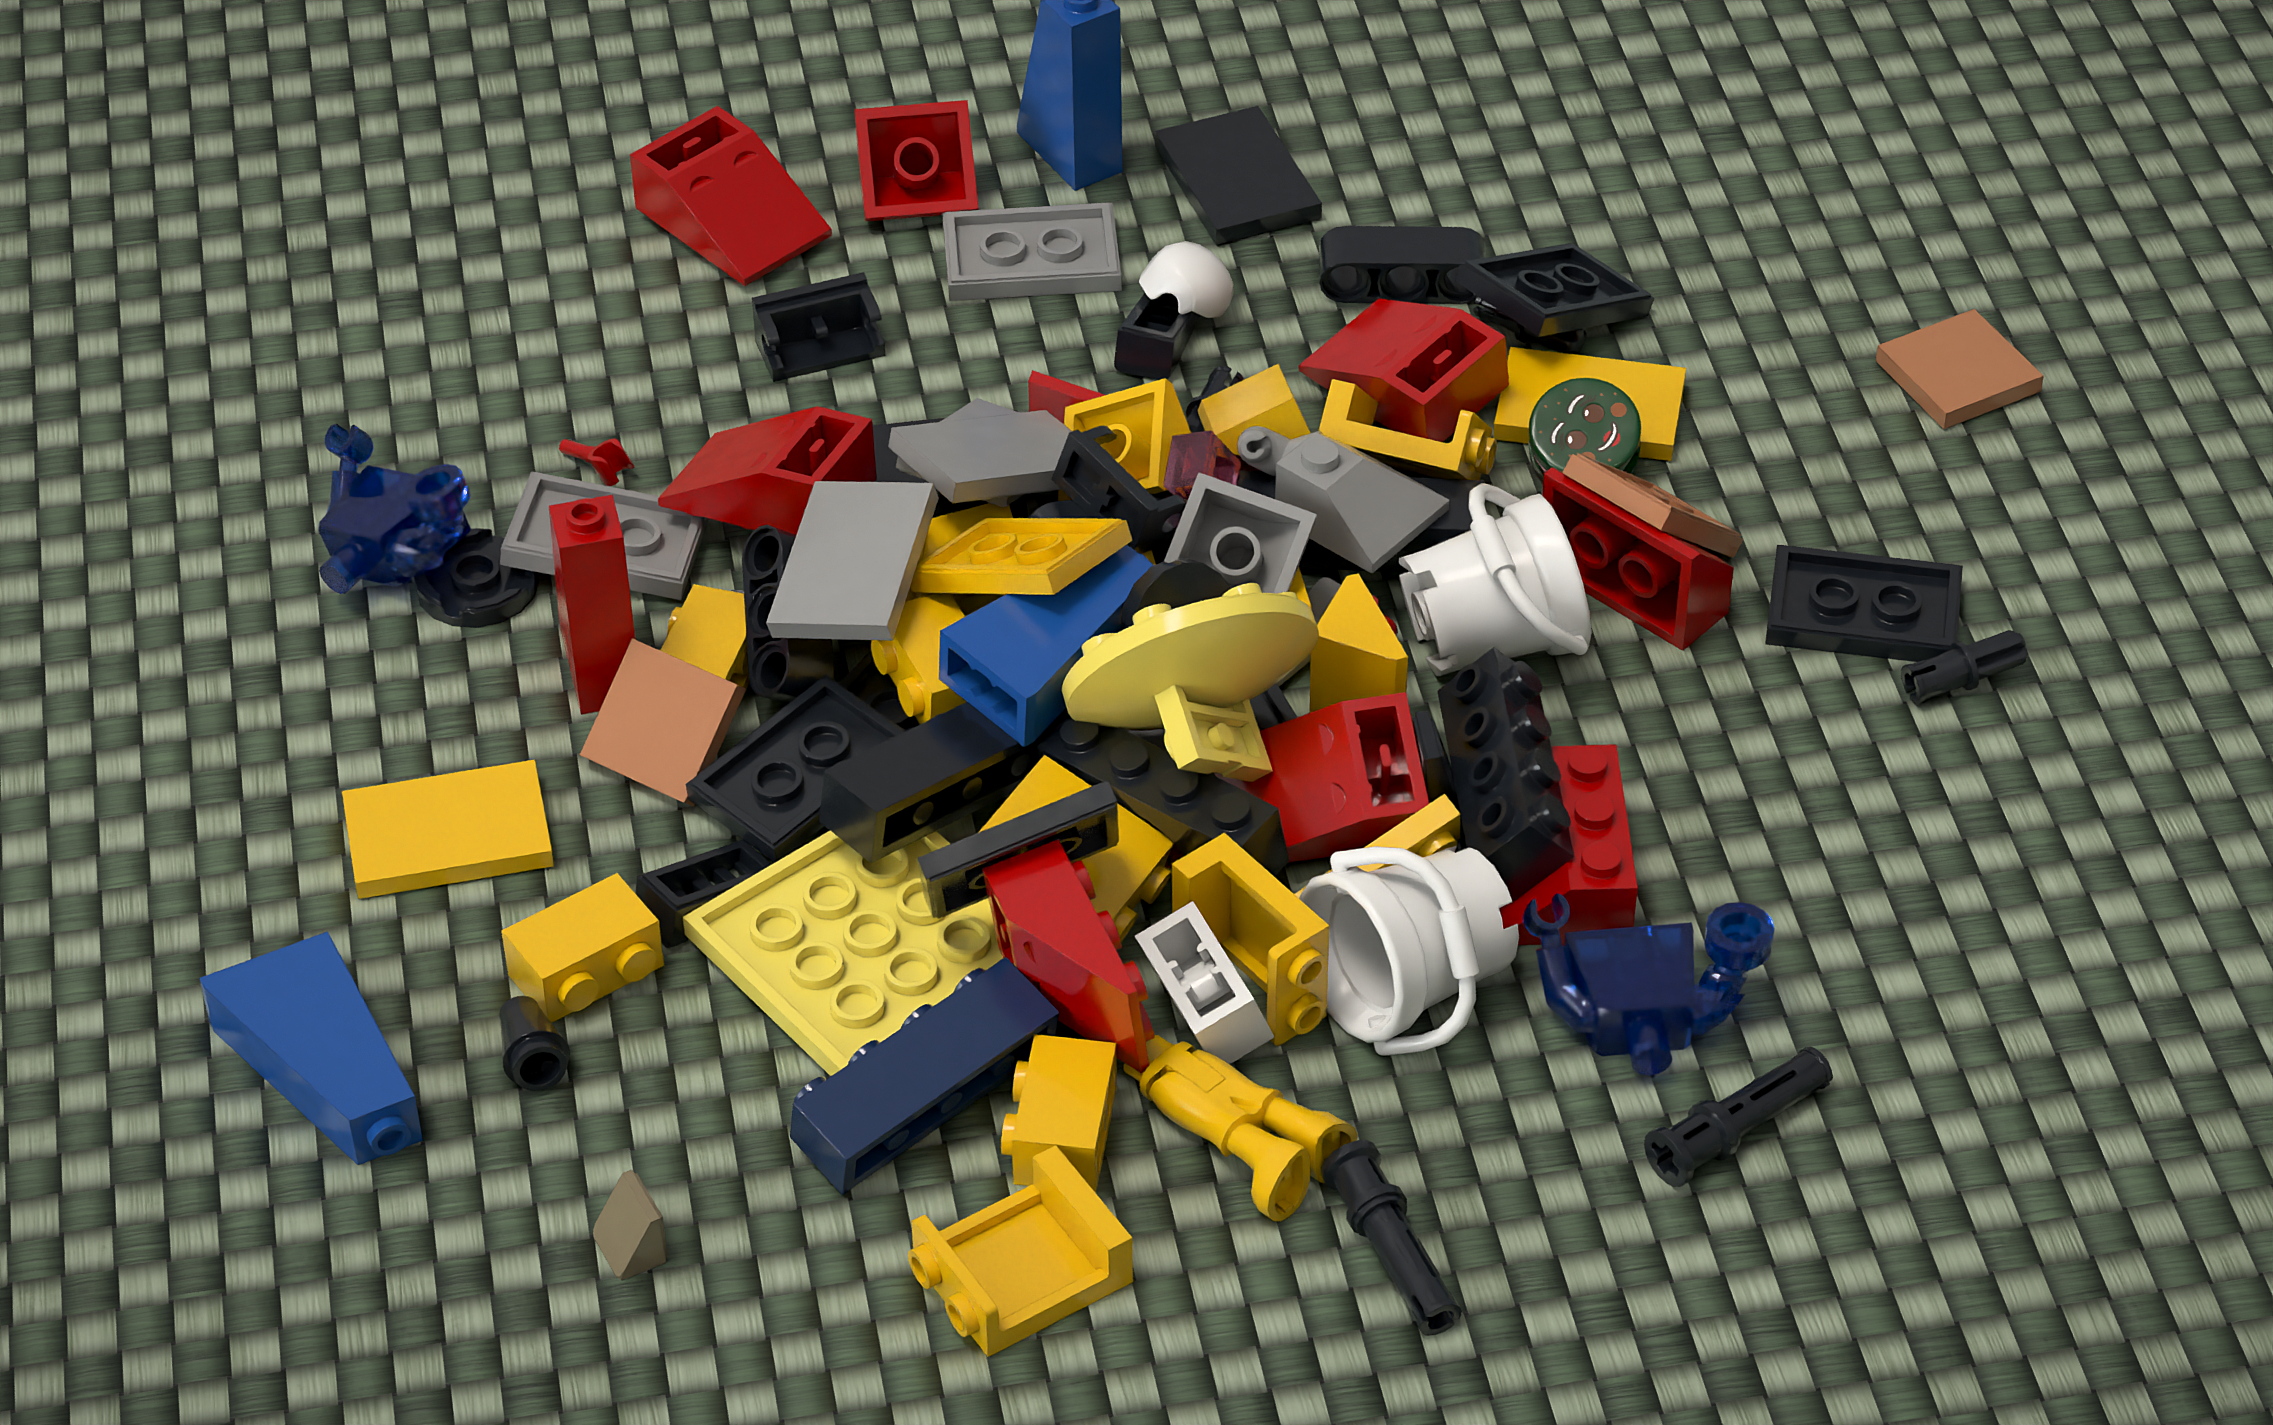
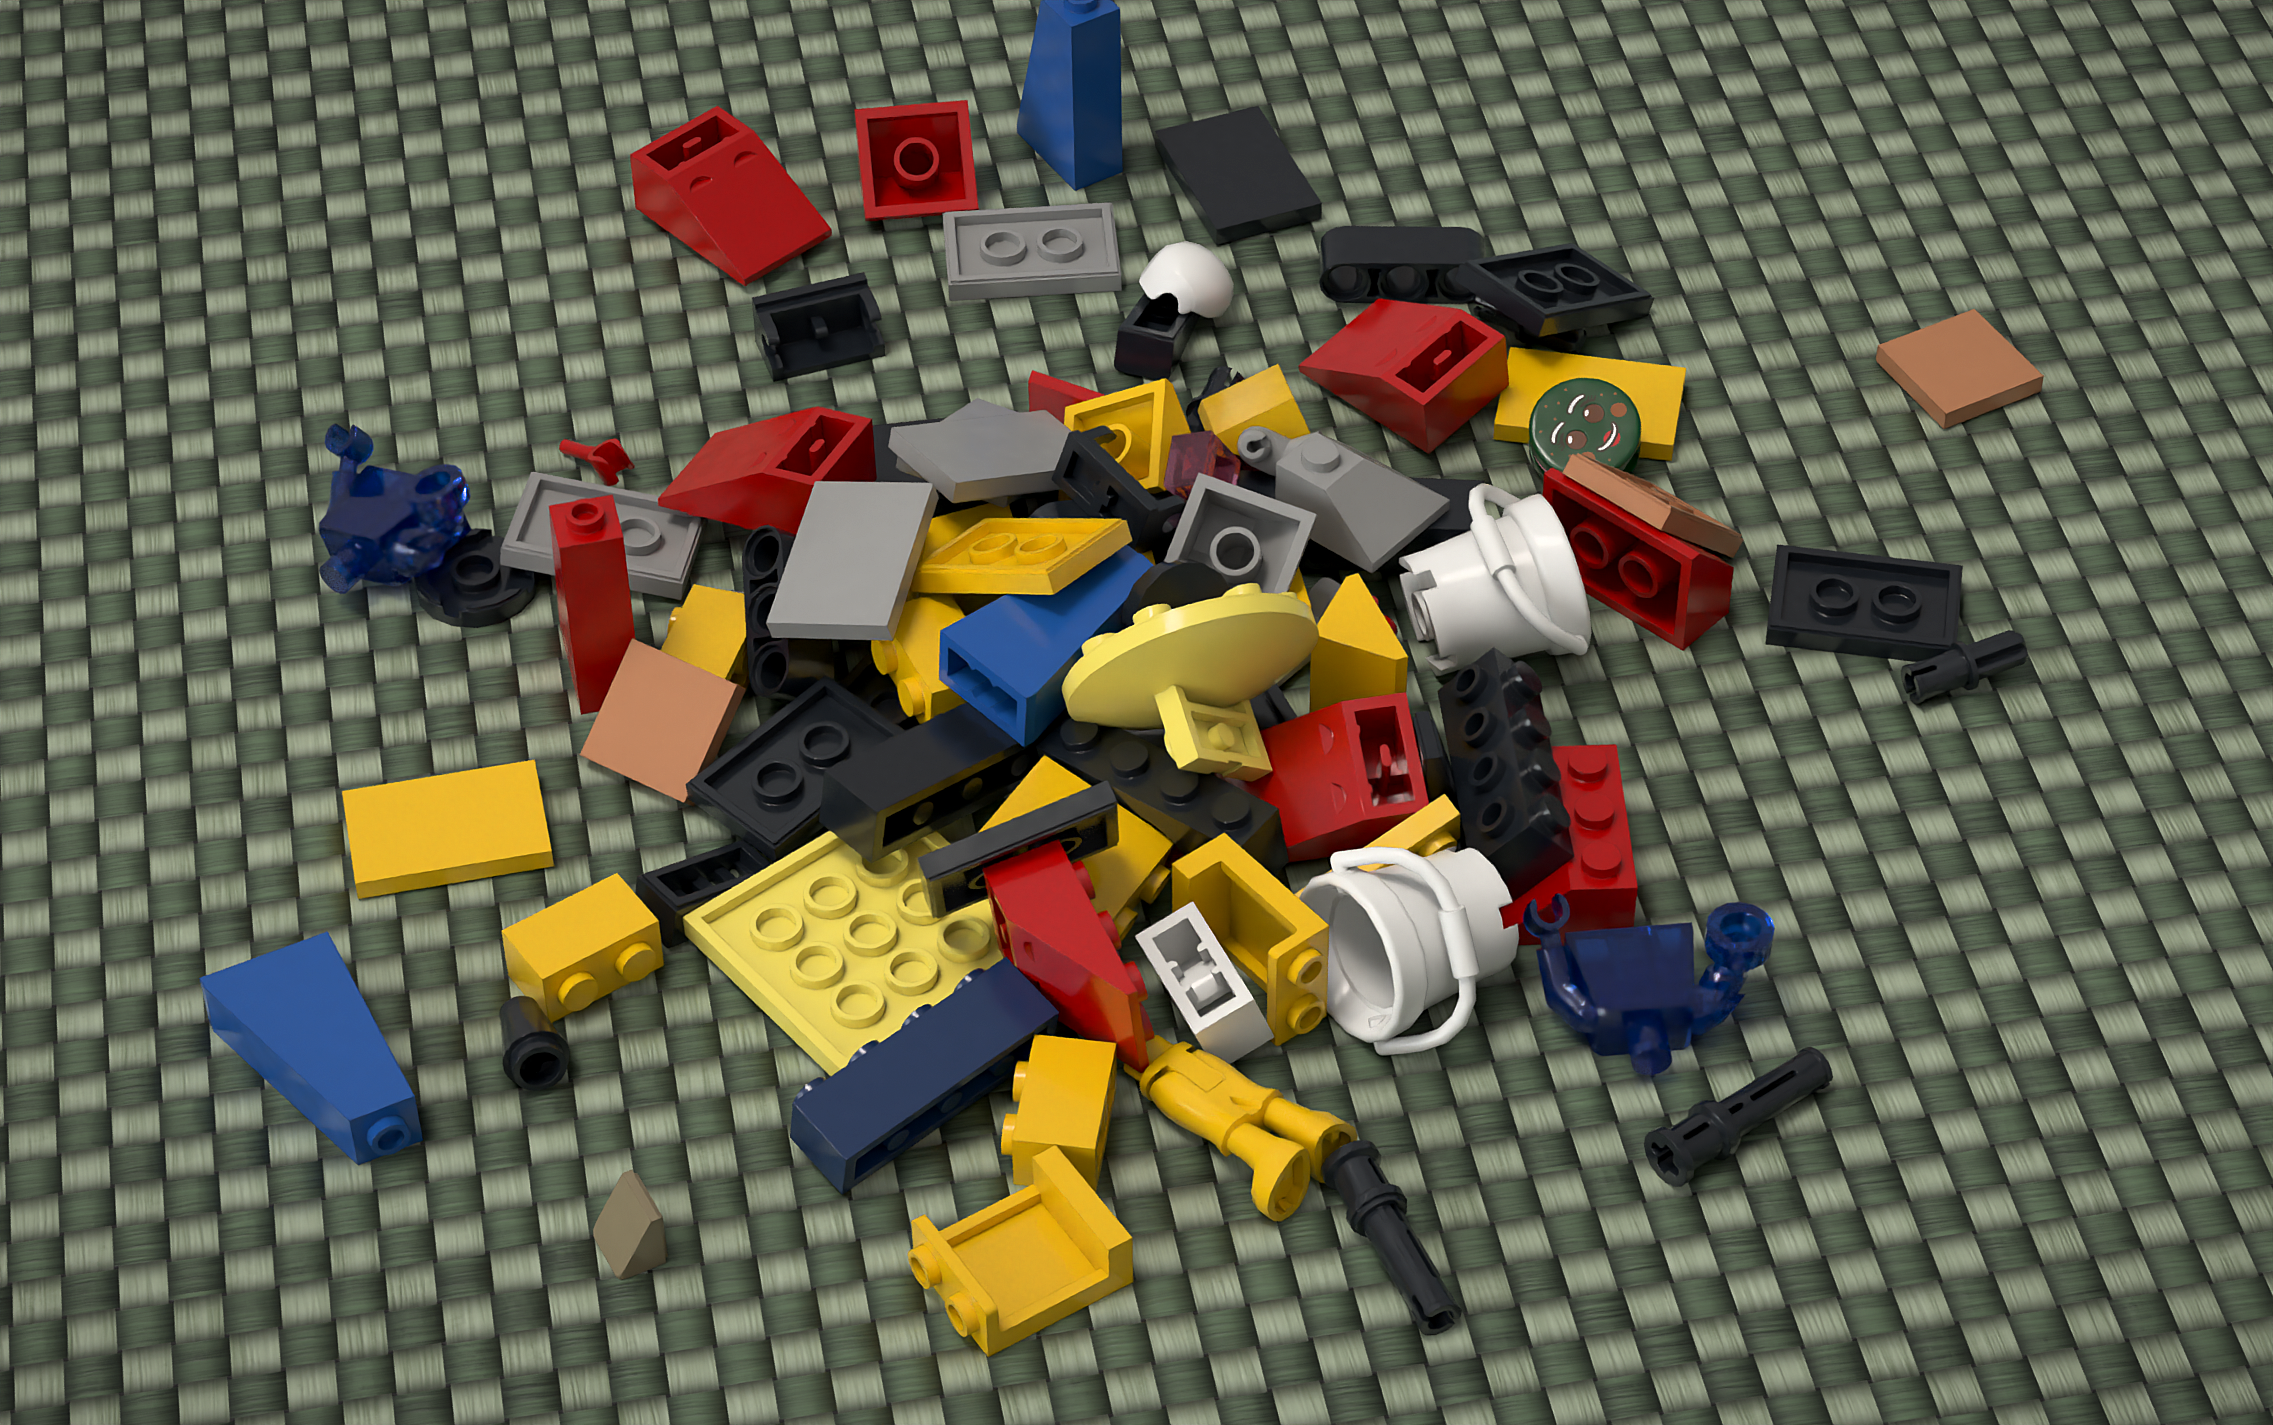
yellow panel [1319,379,1497,480] -> none

